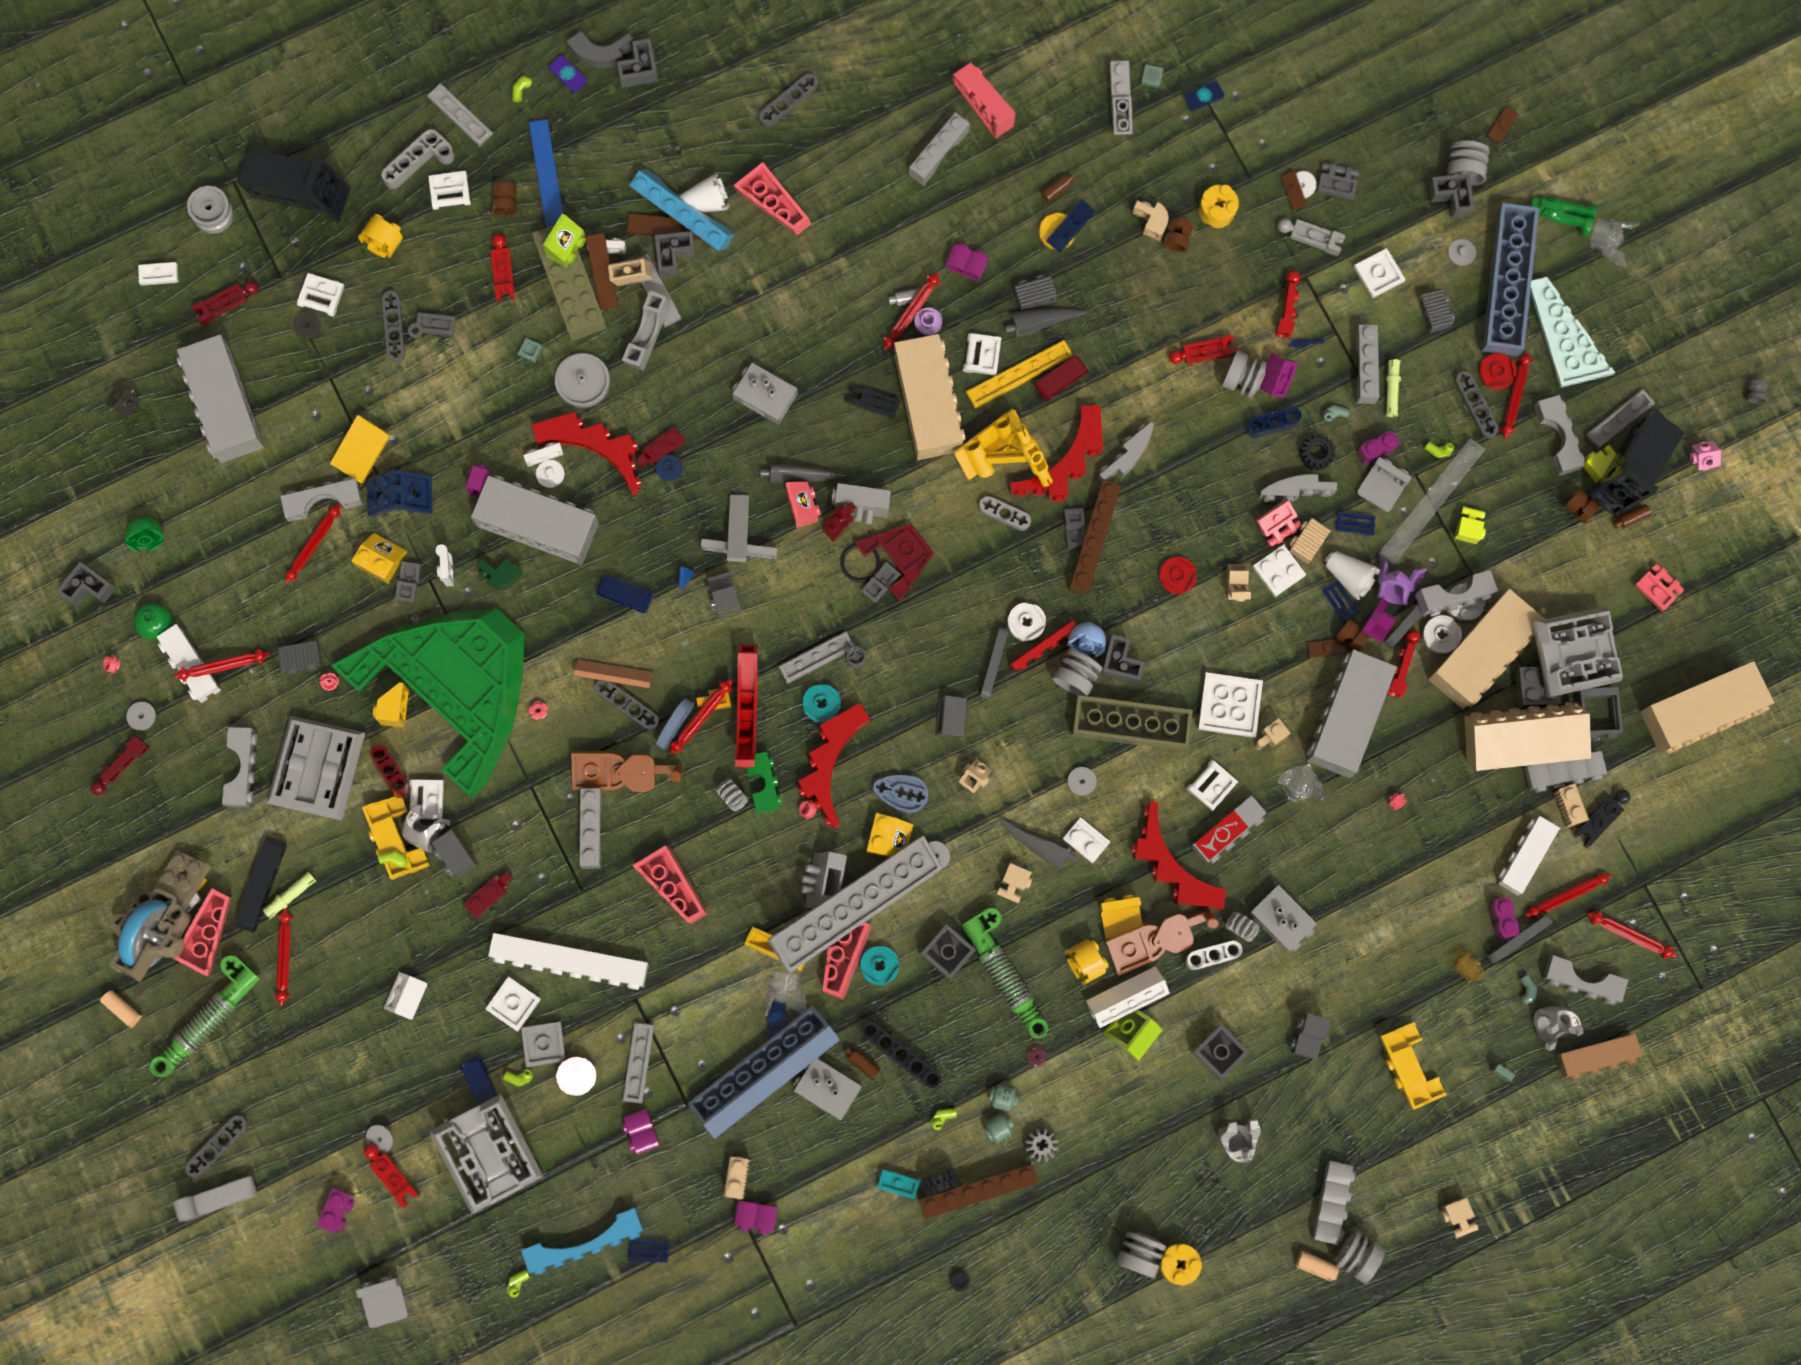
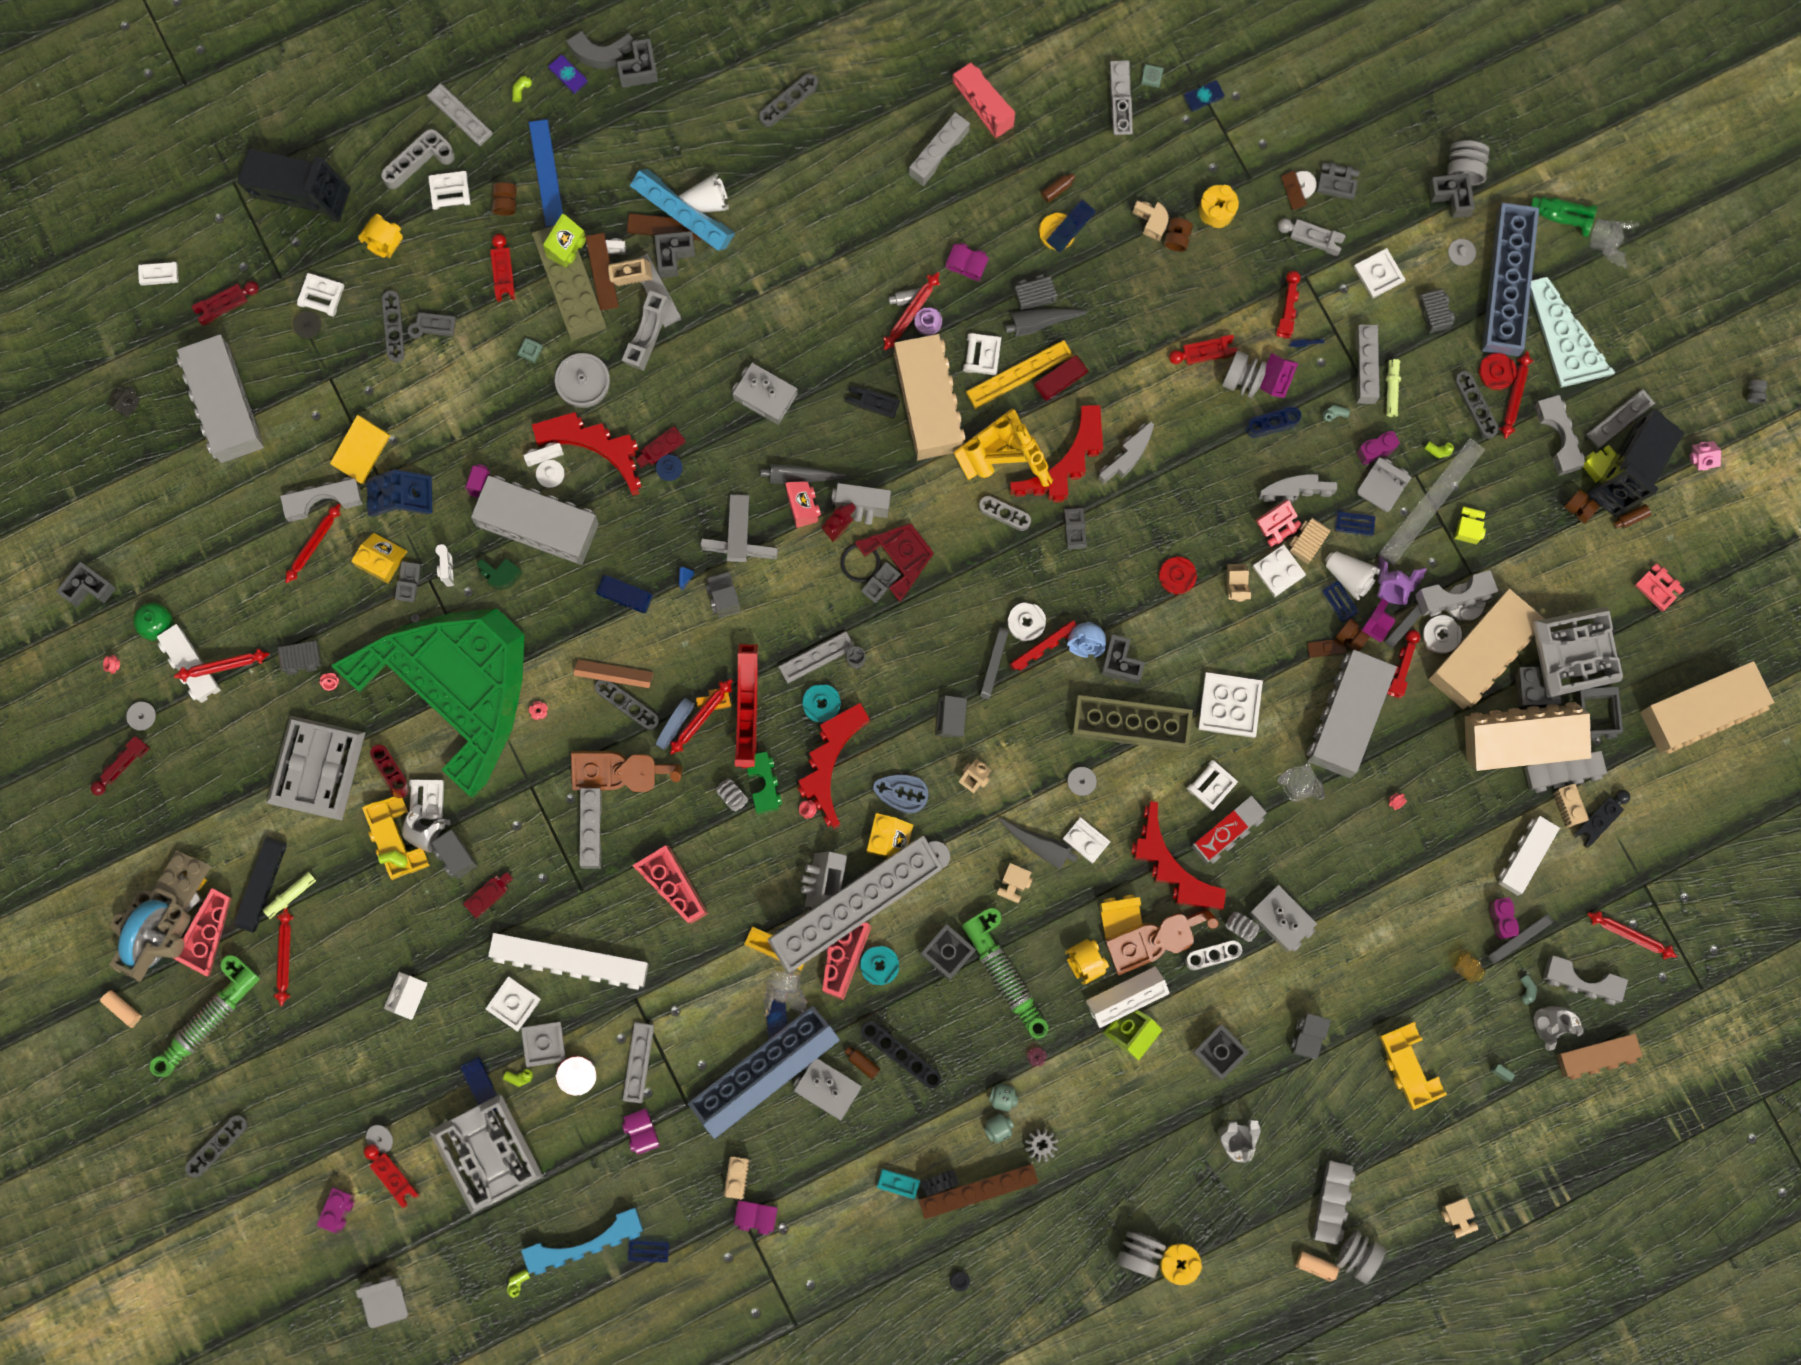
green cylinder [124,516,164,552] -> none
light grey beam [173,1176,258,1222] -> none
light grey wheel [187,186,234,234] -> none
light grey arch [222,727,258,808] -> none
yellow slope [373,683,409,727] -> none
coral wedge [734,162,811,236] -> none
lime arm [931,1108,956,1130] -> none
light grey wheel [1052,650,1103,696] -> none
reddish brown arch [1069,480,1121,597] -> none
tan brick [1255,718,1291,750] -> none
black tyre [1300,434,1336,471] -> none
reddish brown piece [1487,106,1518,144] -> none
red wheel [1525,872,1612,919] -> none

